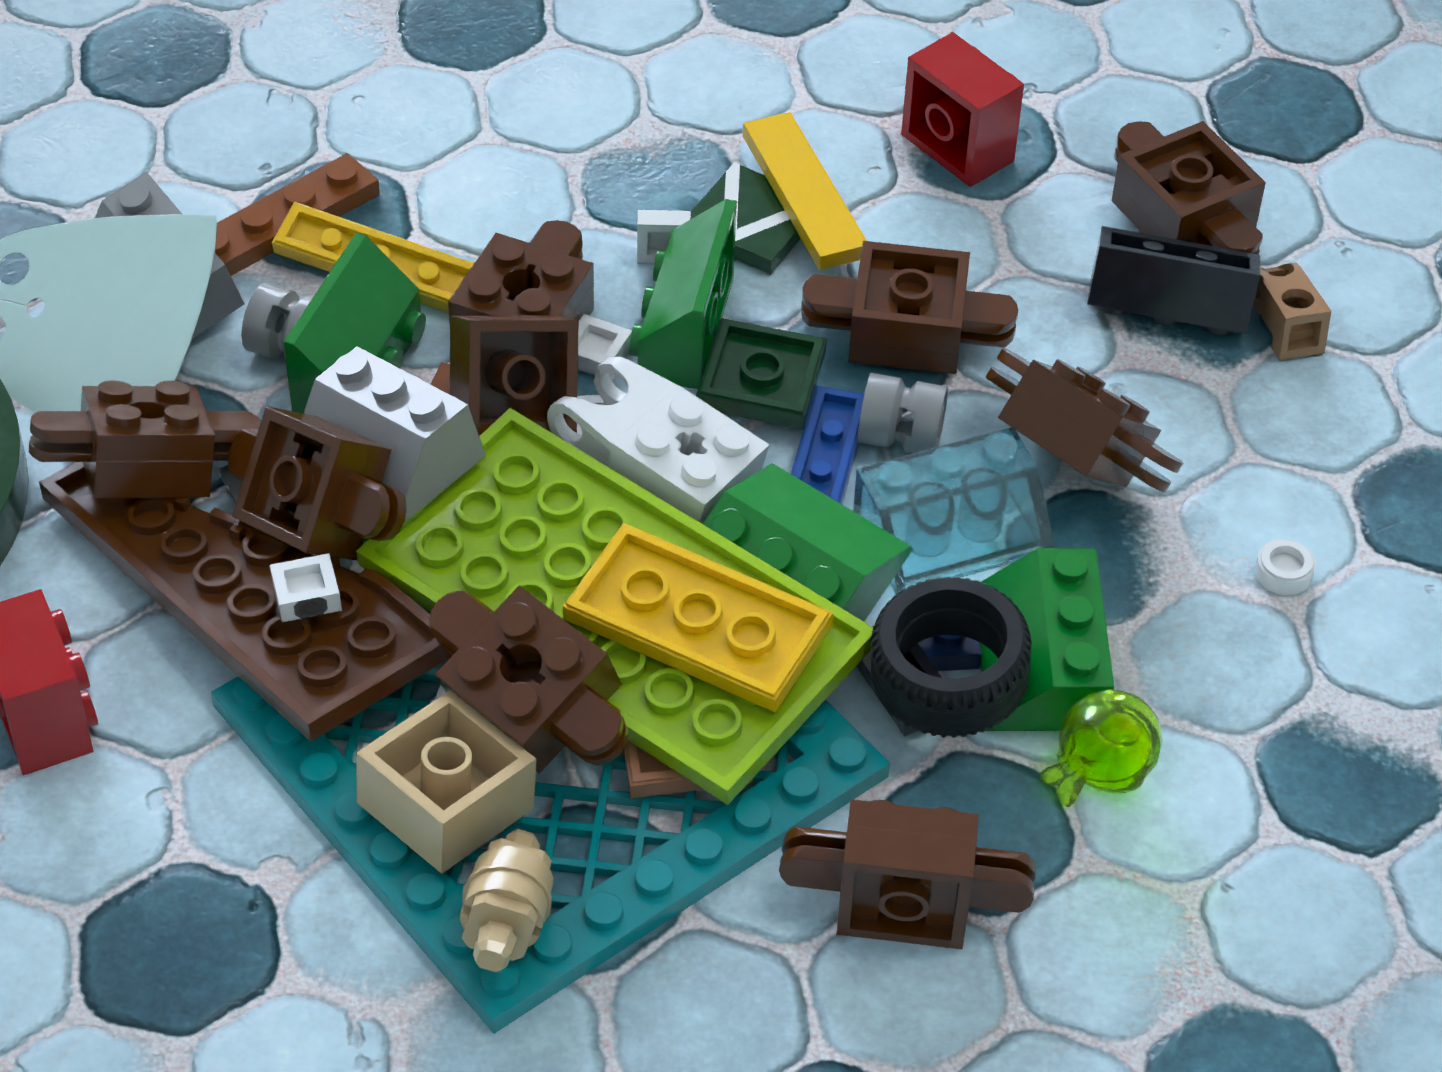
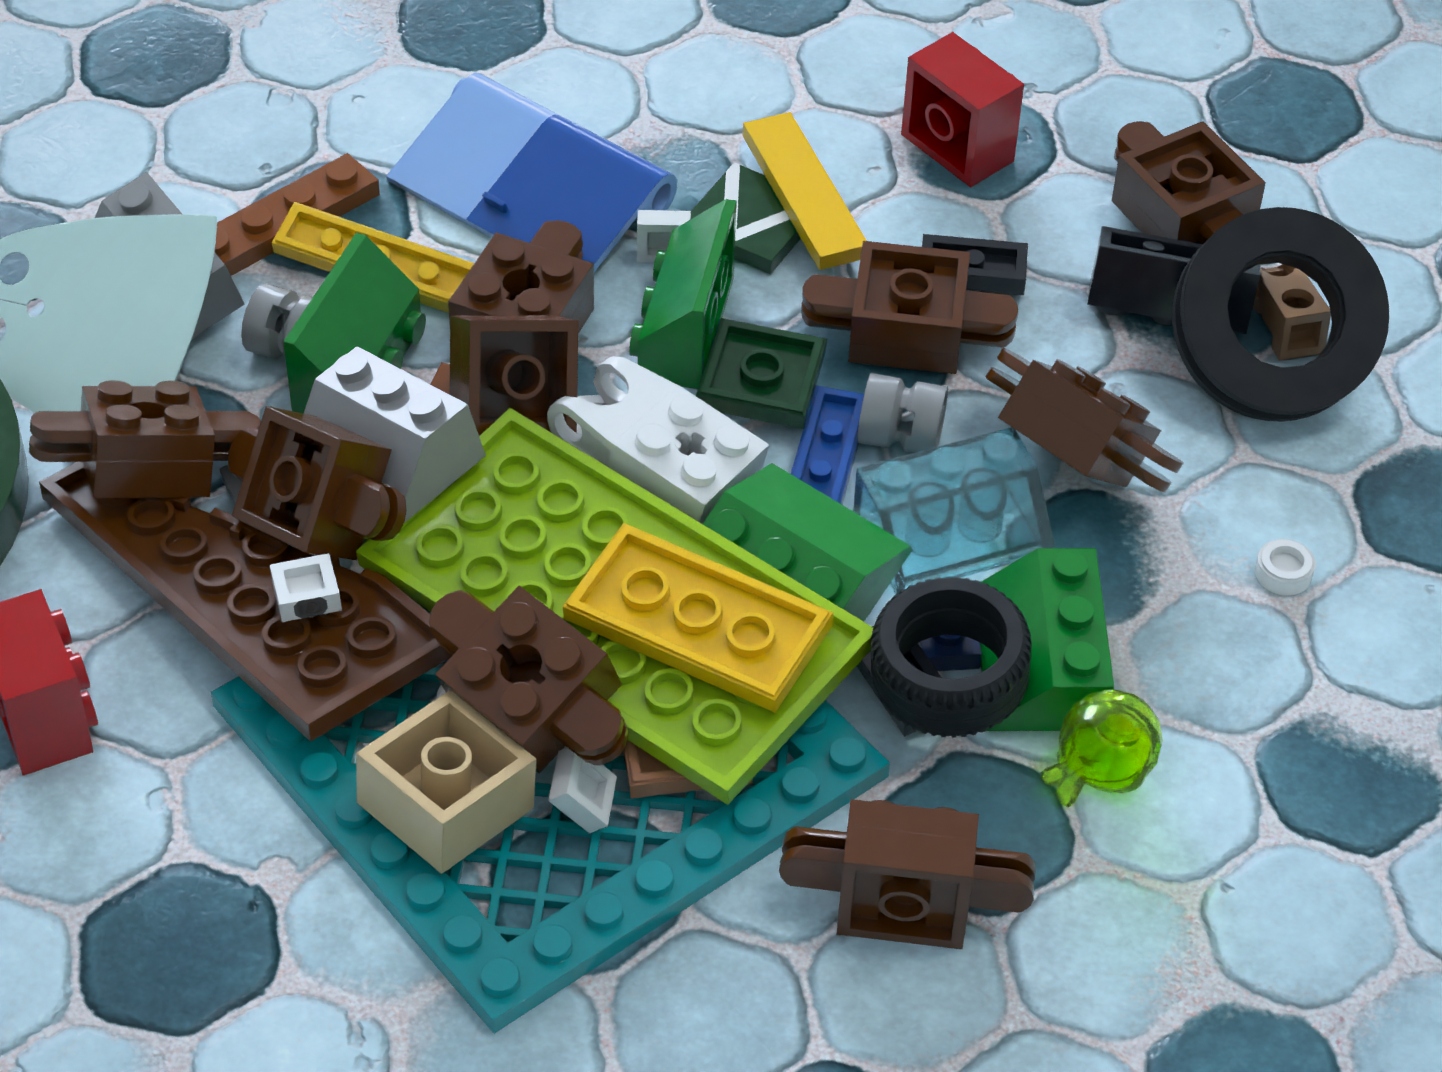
tan piece [460,829,554,972] -> none
white tile [578,314,632,378] -> none
none -> door [386,73,677,272]
none -> white plate [548,748,617,833]
none -> black plate [922,234,1028,295]
none -> black tyre [1172,207,1389,422]

